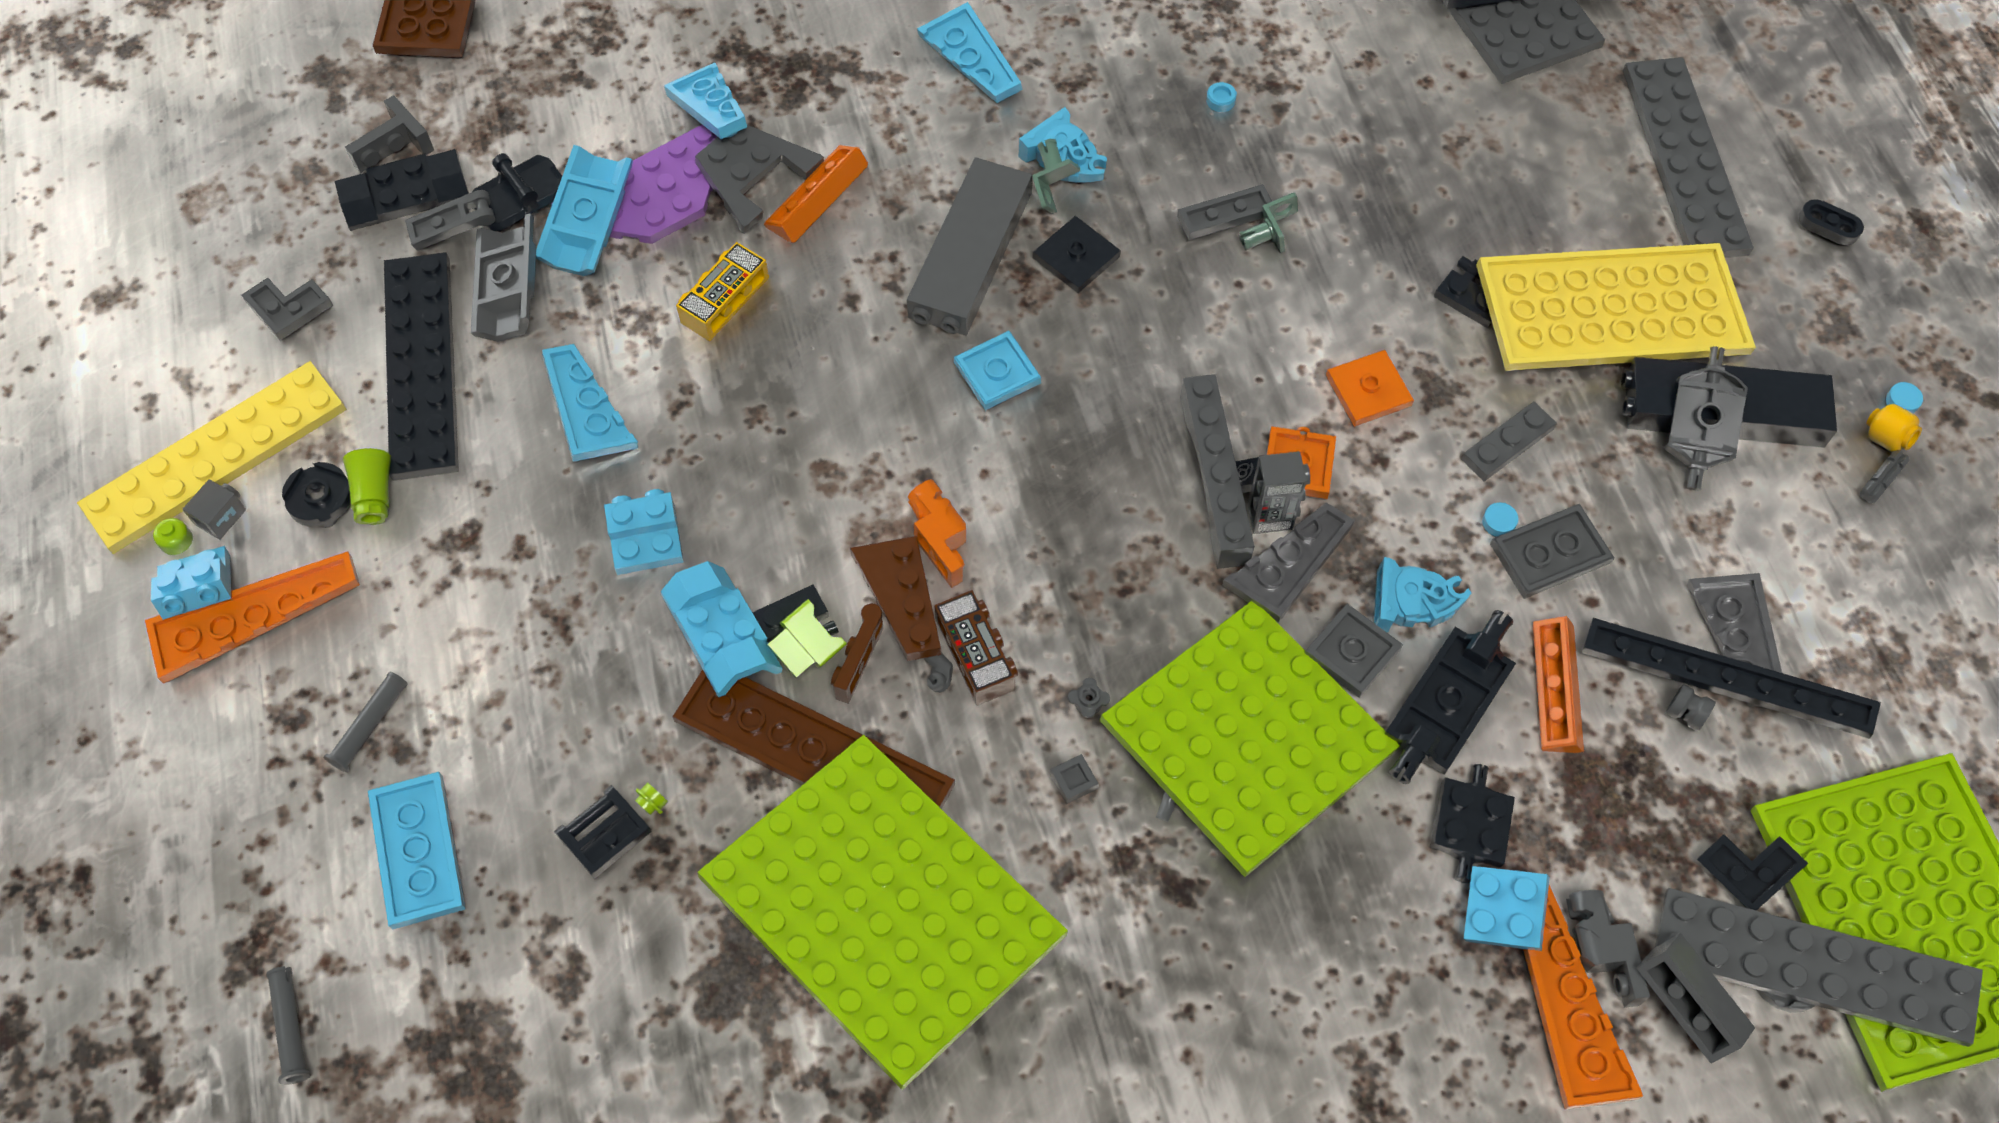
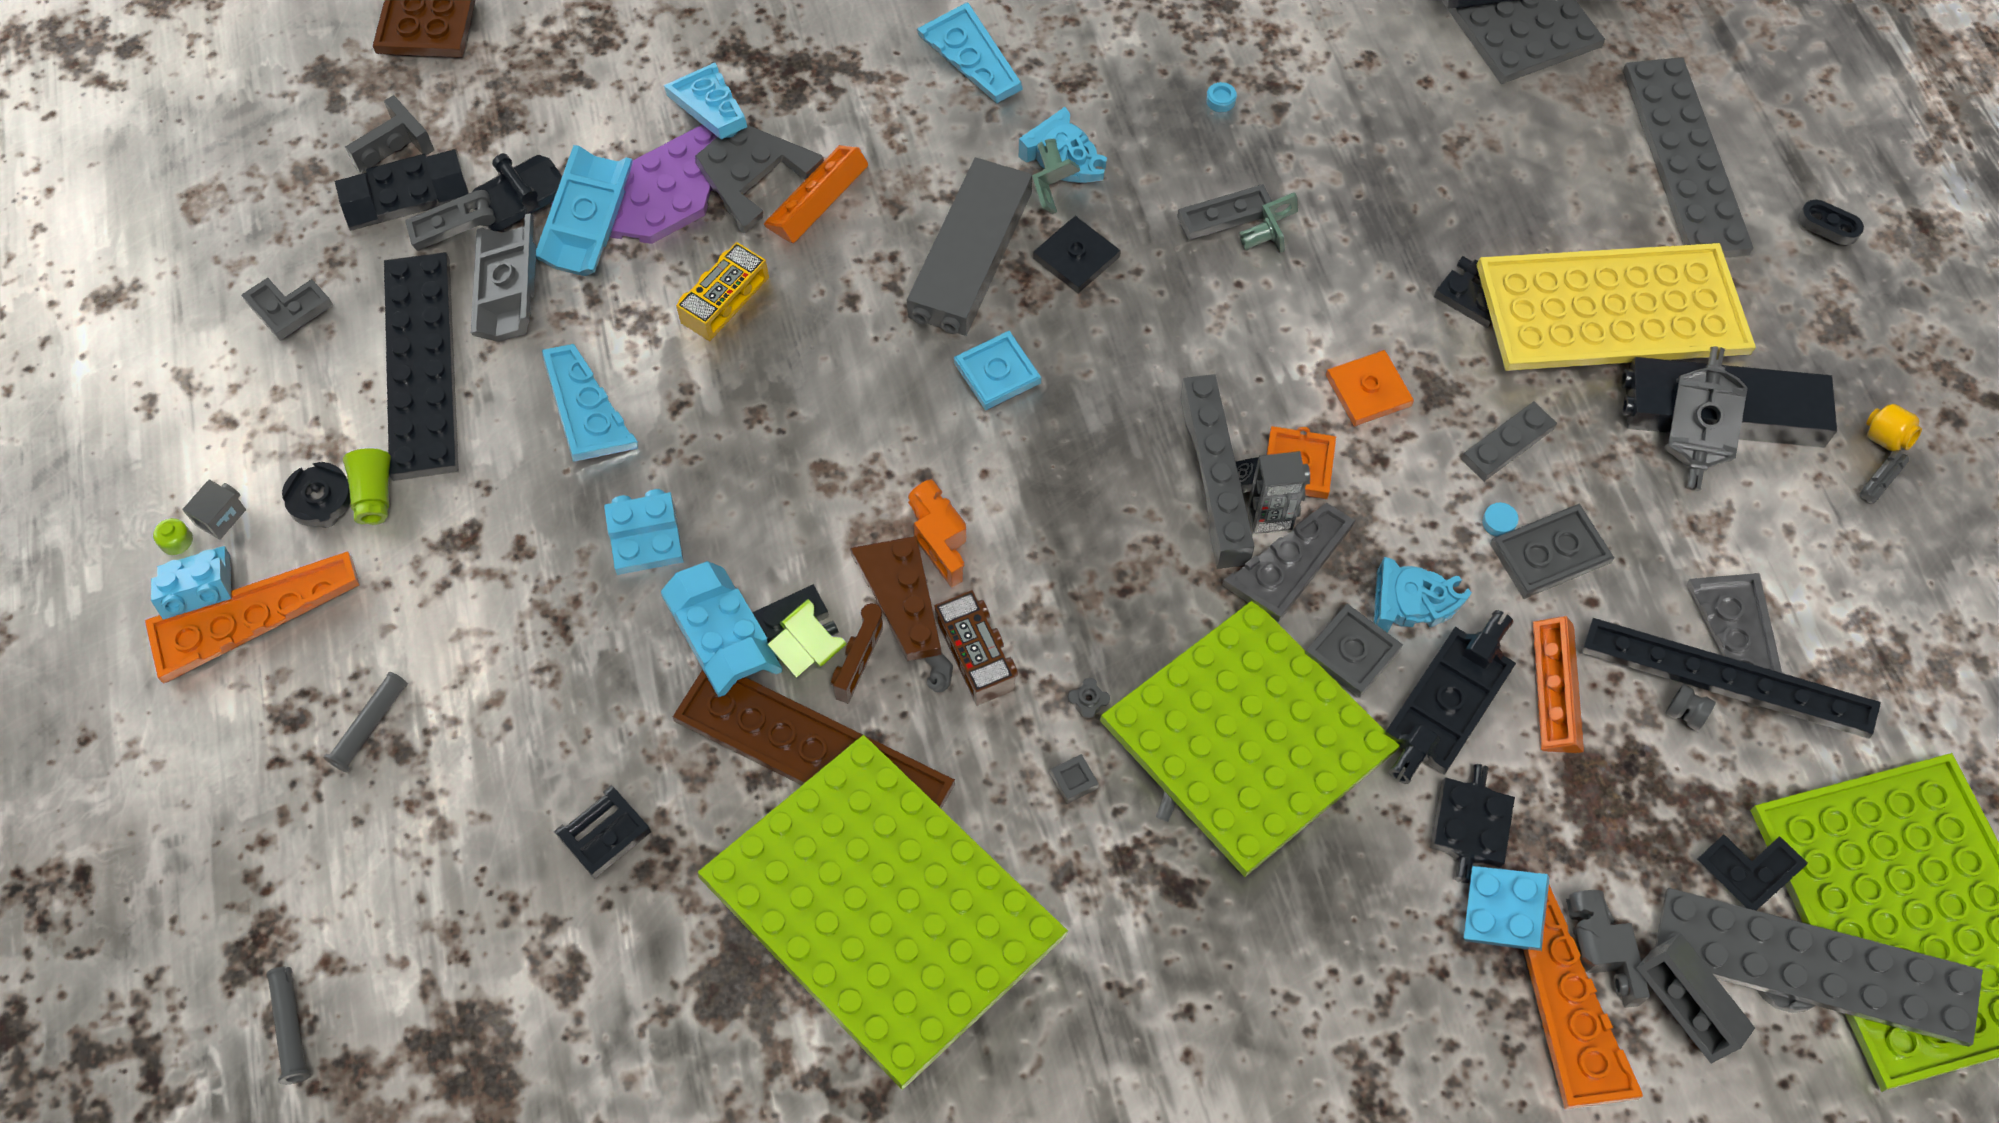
light yellow plate [77,361,346,554] -> none
medium azure plate [368,772,466,930] -> none
lime plate [635,782,668,815] -> none
medium azure tile [1886,382,1923,414] -> none

